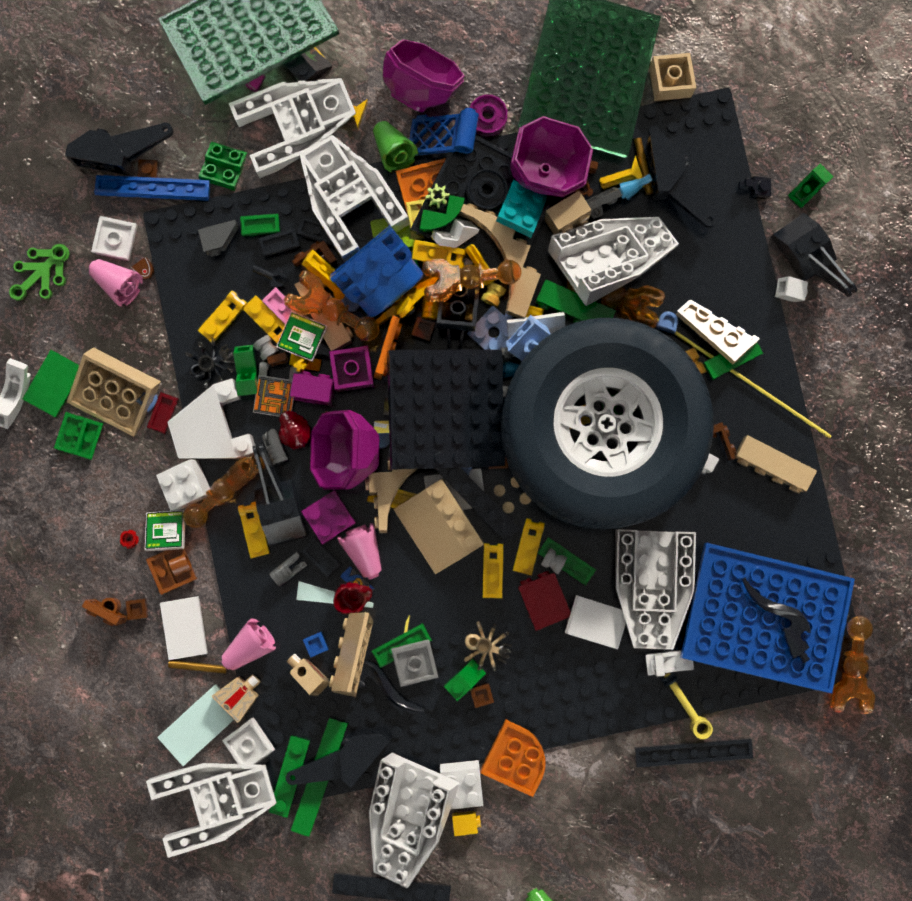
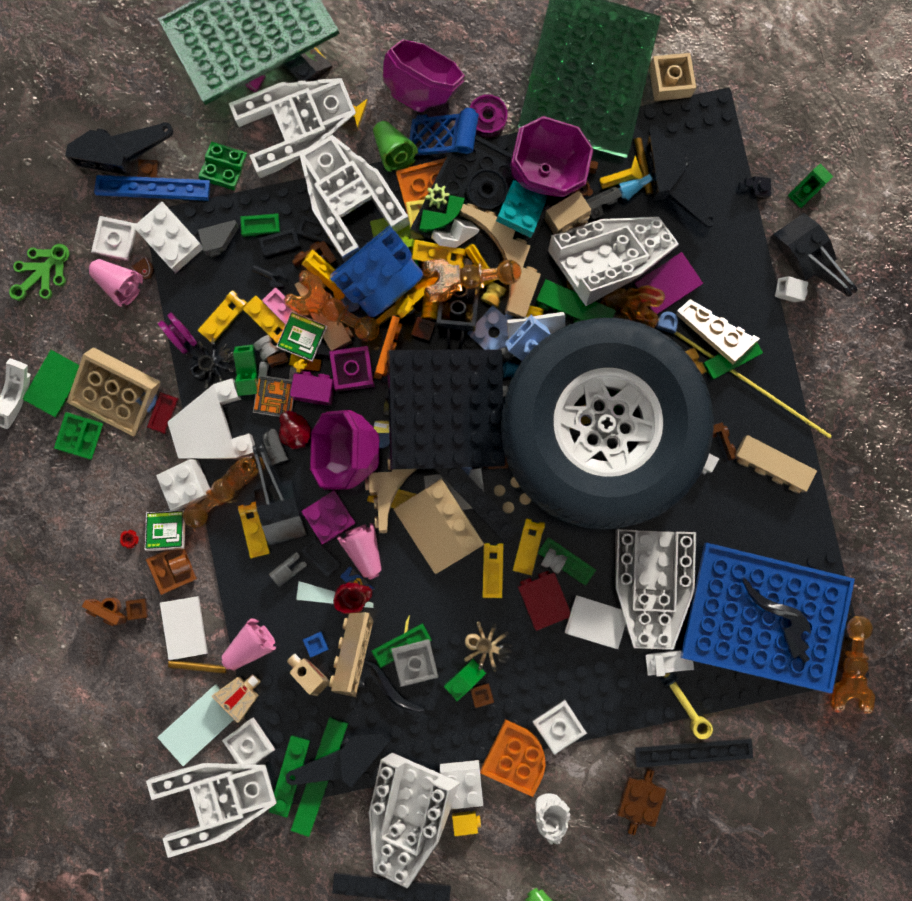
none -> white brick [133,202,203,273]
none -> magenta wheel [158,312,197,354]
none -> white tile [533,700,587,755]
none -> white hair [535,793,571,845]
none -> reddish brown plate [617,769,666,835]
none -> magenta tile [634,252,703,315]

